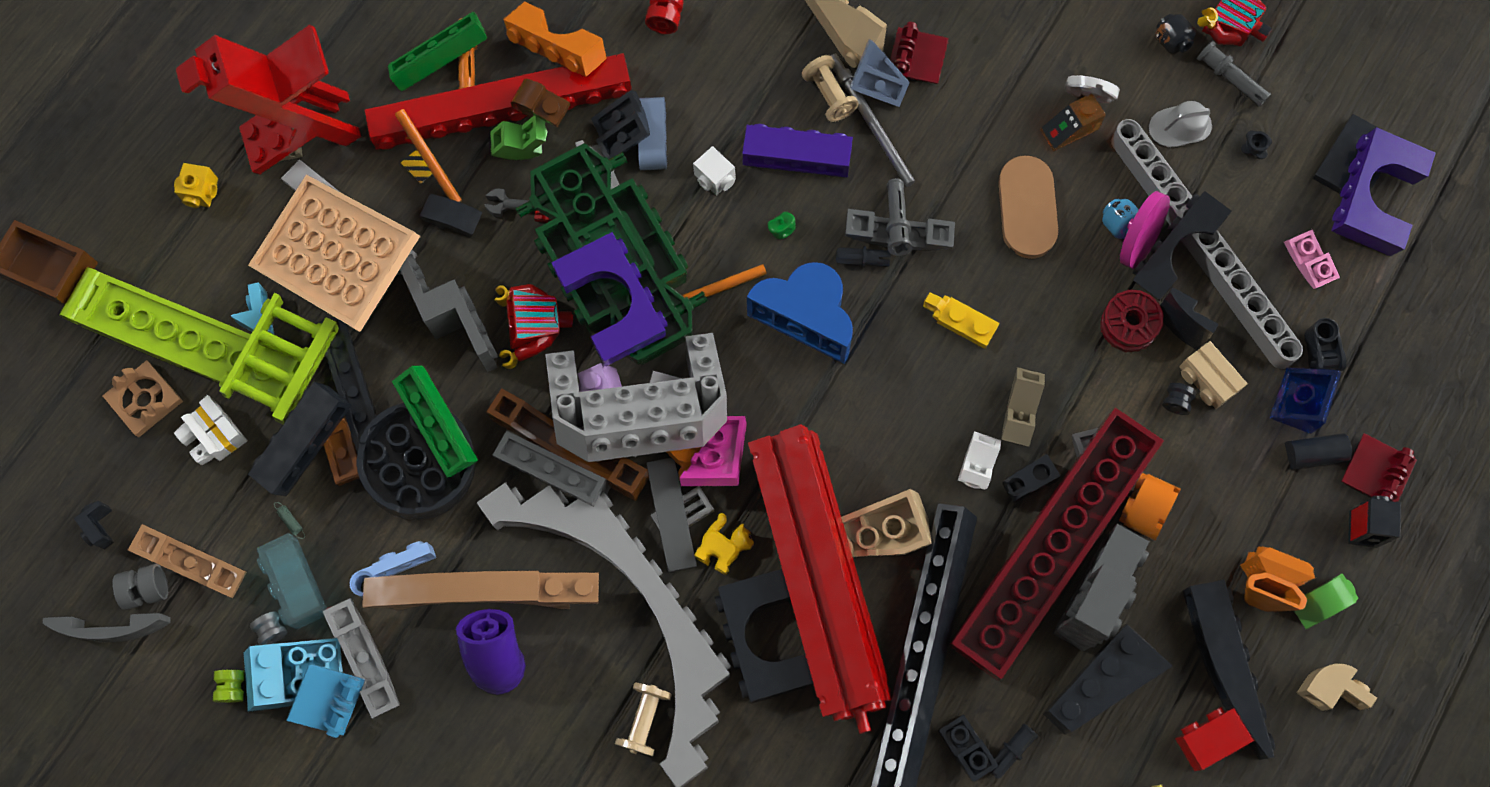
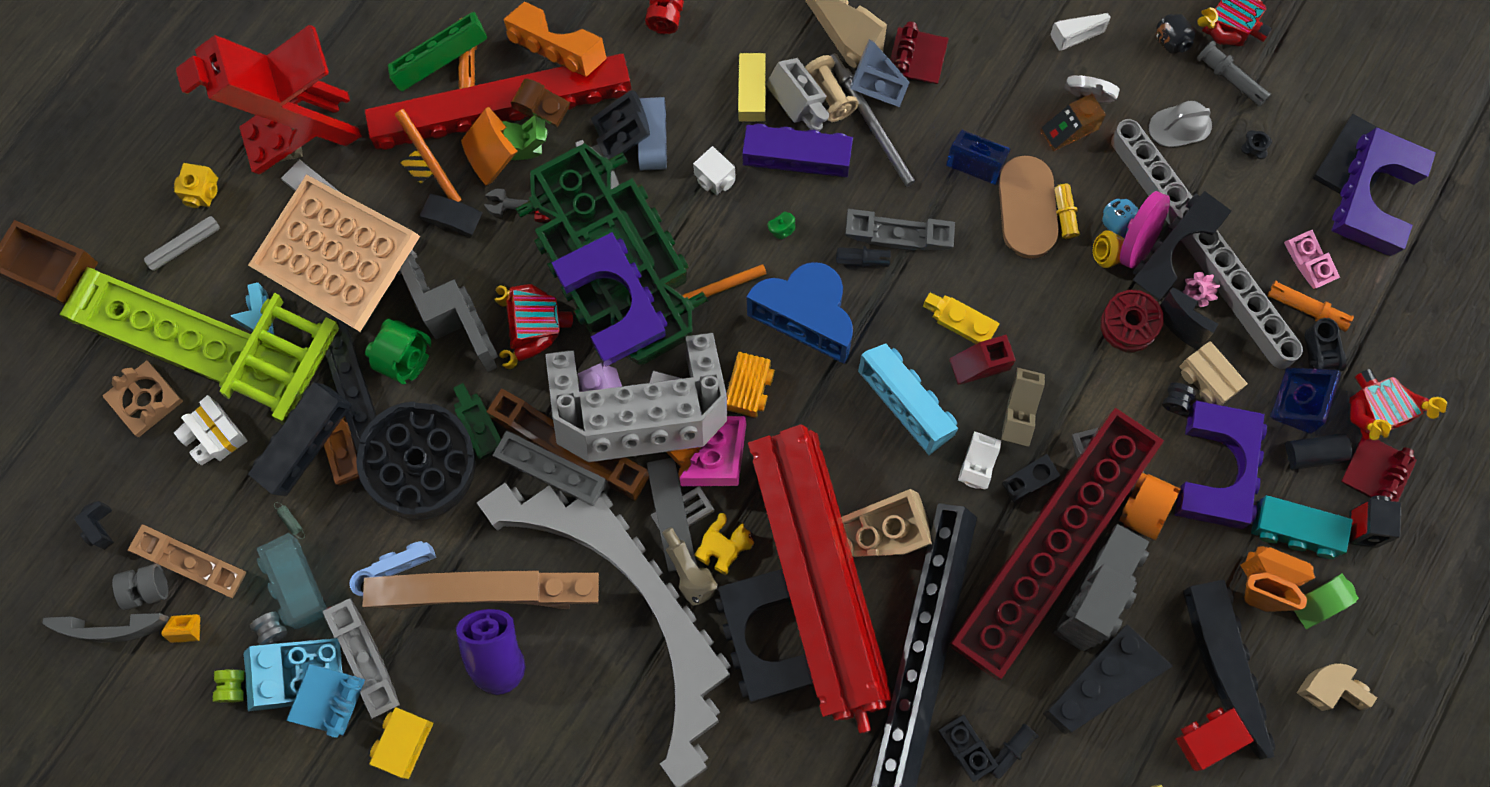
green slope [392,366,478,478] -> none
tan hose [615,682,672,756] -> none
dark grey pin [886,178,913,256] -> none
none -> light grey axle [144,216,220,271]
none -> light orange slope [161,614,200,643]
none -> green brick [365,319,431,384]
none -> yellow brick [370,707,433,779]
none -> dark green hinge [453,383,502,460]
none -> orange slope [461,107,517,185]
none -> dark tan animal [662,527,718,606]
none -> light orange brick [726,352,775,418]
none -> light yellow slope [738,53,765,121]
none -> light grey brick [765,58,829,131]
none -> medium azure slope [858,344,958,455]
none -> clear blue slope [946,129,1010,185]
none -> dark red slope [949,334,1016,385]
none -> white slope [1051,13,1110,51]
none -> yellow axle [1055,184,1080,239]
none -> yellow cone [1093,231,1124,268]
none -> dark purple arch [1174,401,1267,529]
none -> bright pink gear [1182,272,1220,307]
none -> teal brick [1251,495,1353,559]
none -> orange pin [1267,281,1354,332]
none -> torso [1349,369,1447,441]

